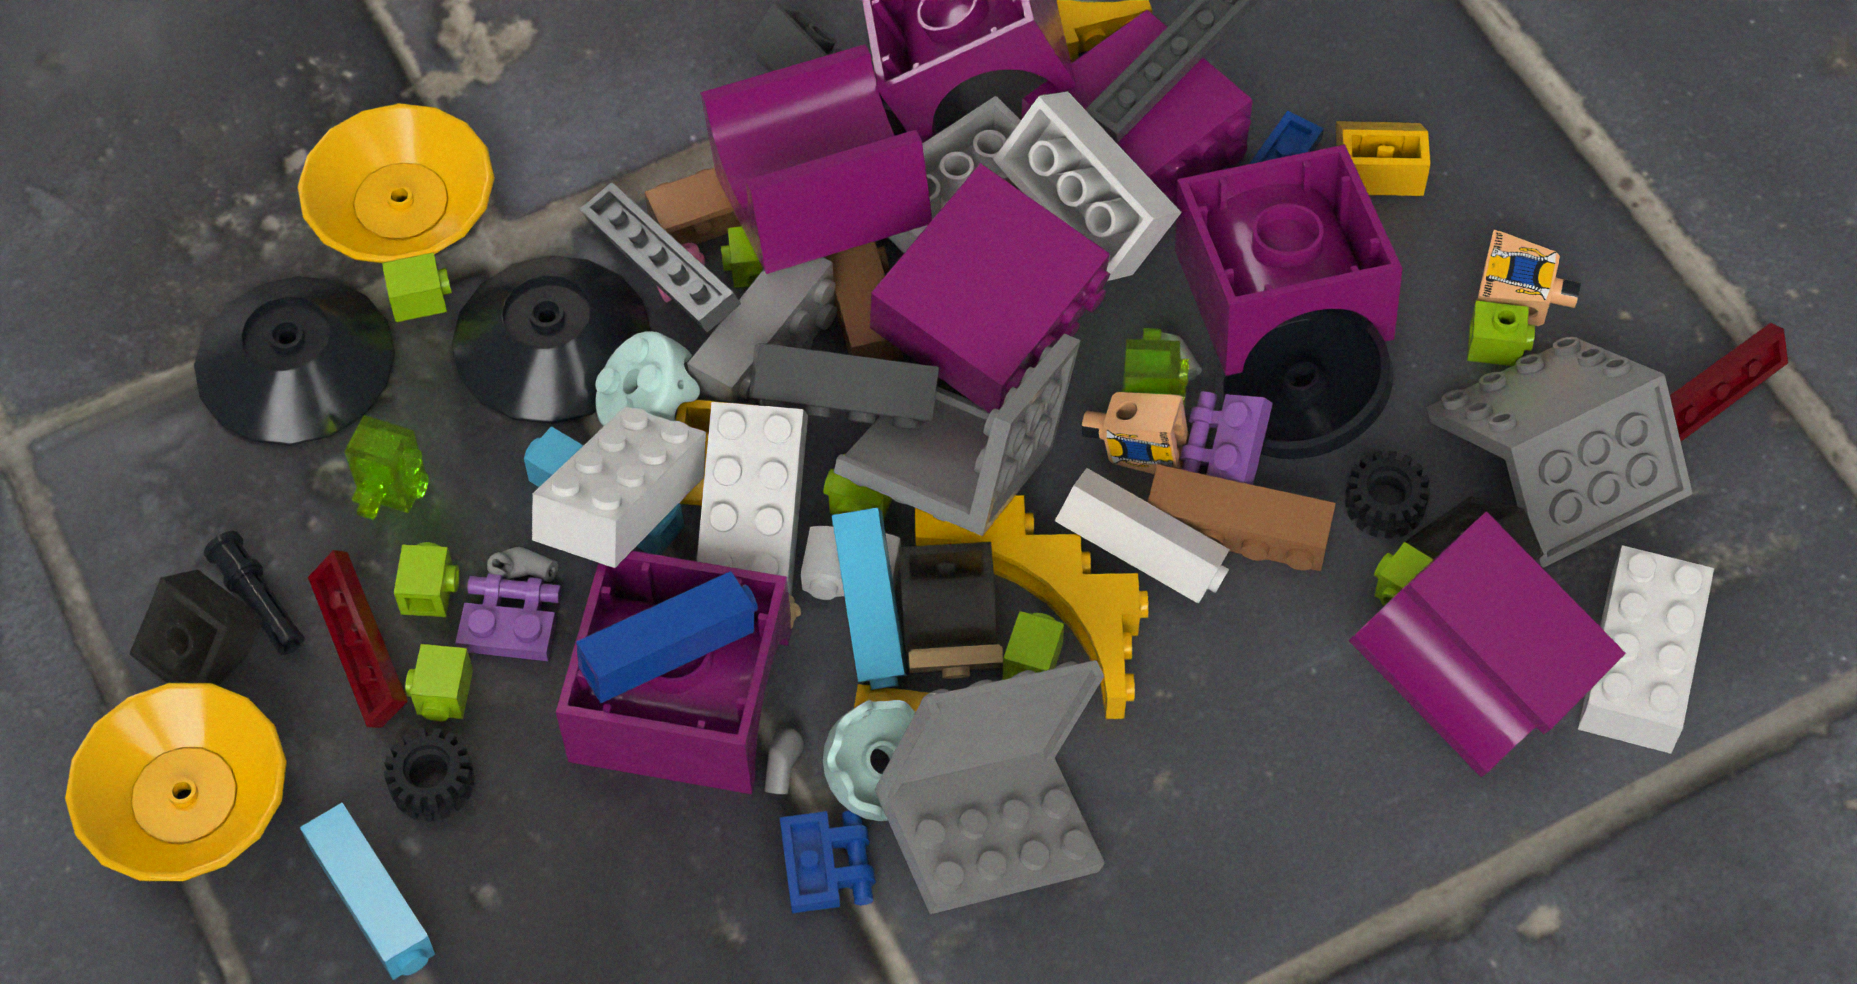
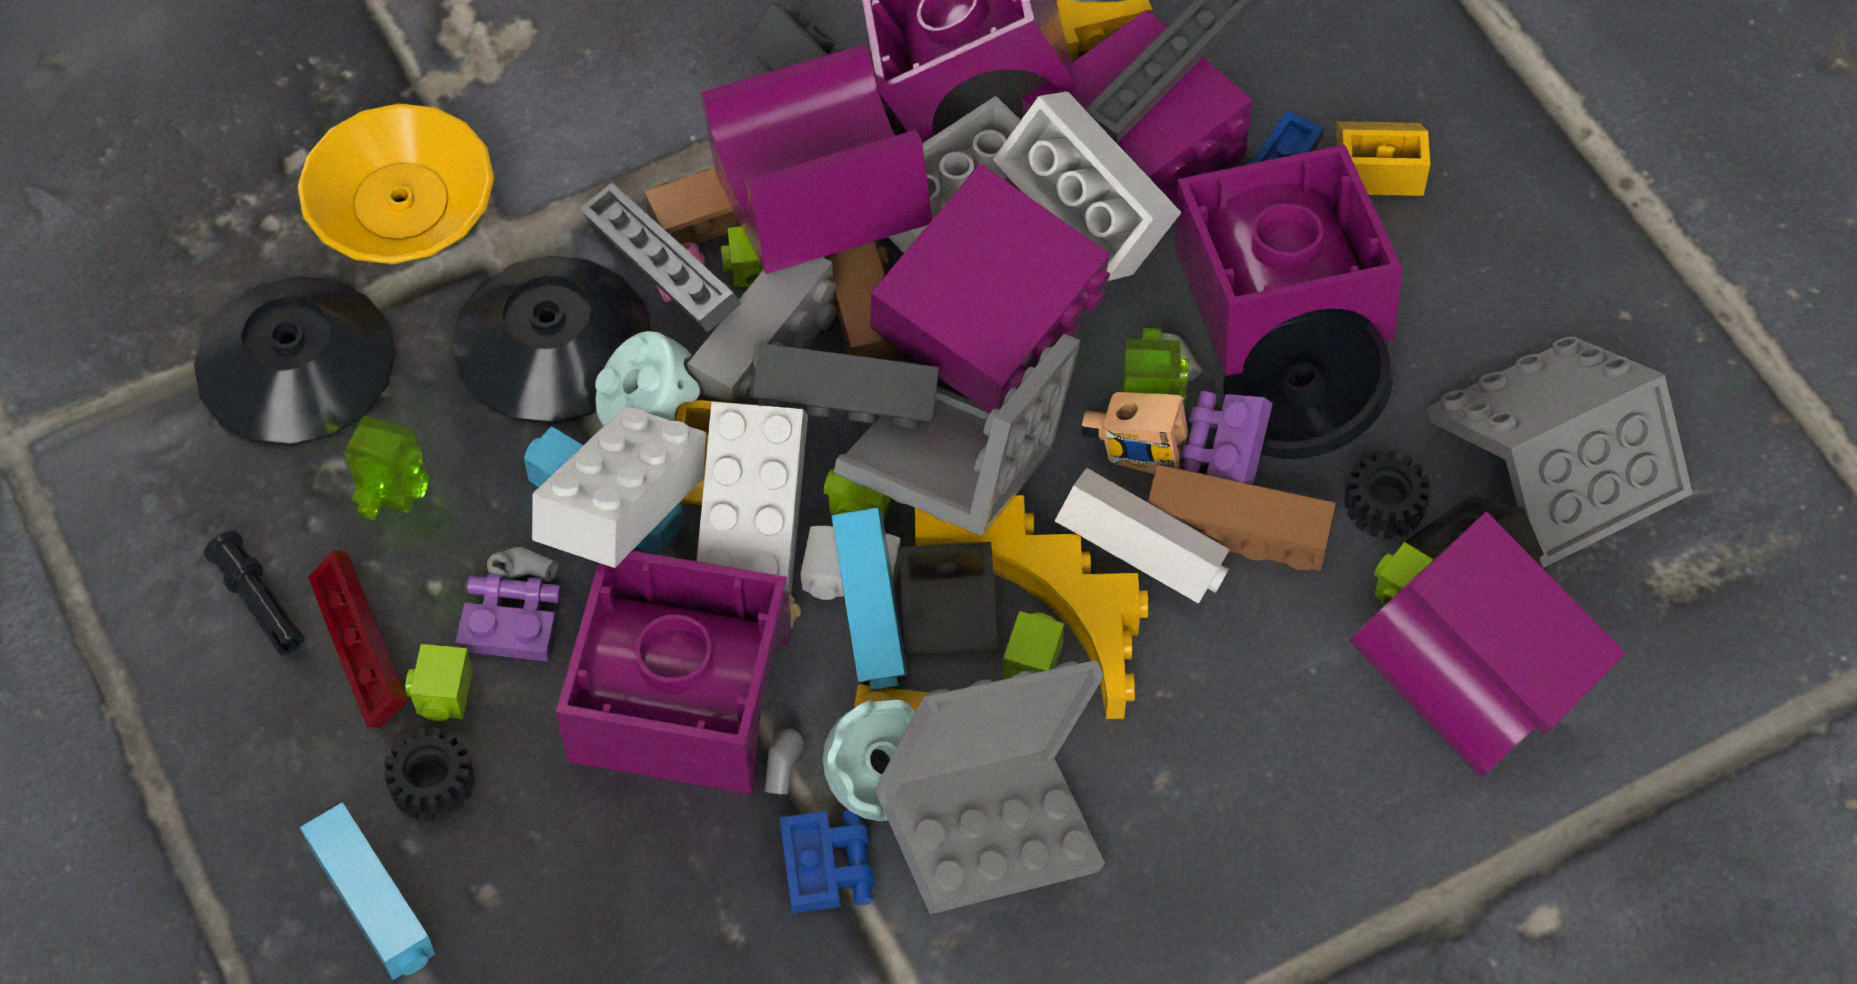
yellow dish [65,683,287,881] -> none
clear smoke slope [129,569,263,686] -> none
lime brick [382,253,452,322] -> none
lime brick [394,542,459,617] -> none
blue brick [576,571,758,703] -> none
tan plate [908,644,1003,679] -> none
lime brick [1467,300,1535,366] -> none
torso [1477,230,1581,326] -> none
white brick [1578,545,1714,754] -> none
dark red plate [1670,323,1788,441] -> none

